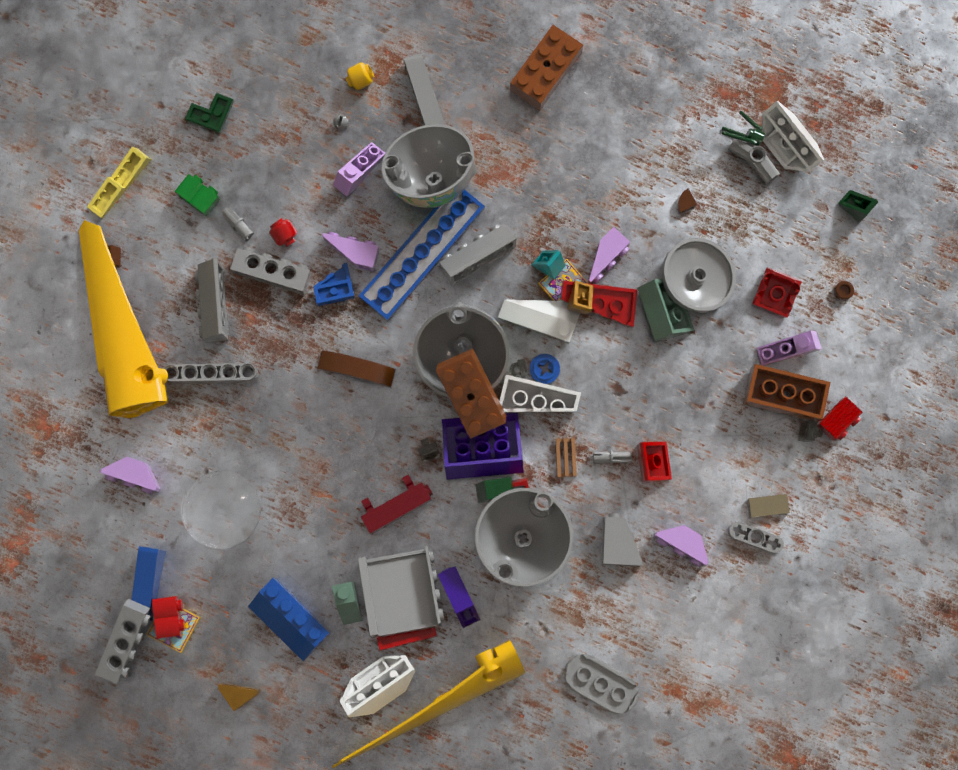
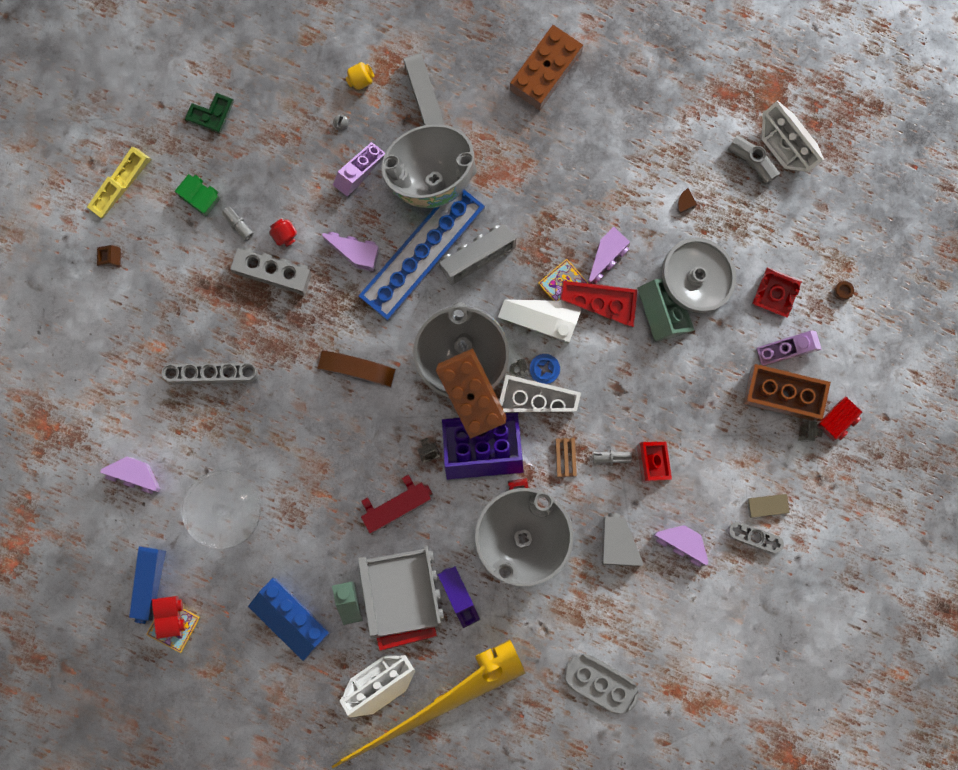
yellow panel [79,220,168,418] -> none
light grey brick [95,599,151,684] -> none
light grey slope [195,258,229,343] -> none
pearl gold slope [218,683,260,711] -> none
blue wing [313,263,355,306] -> none
dark green slope [475,477,513,503] -> none
teal slope [531,250,566,280] -> none
pearl gold slope [567,280,593,314] -> none
dark green plant [722,111,765,146] -> none
dark green slope [838,190,878,223] -> none

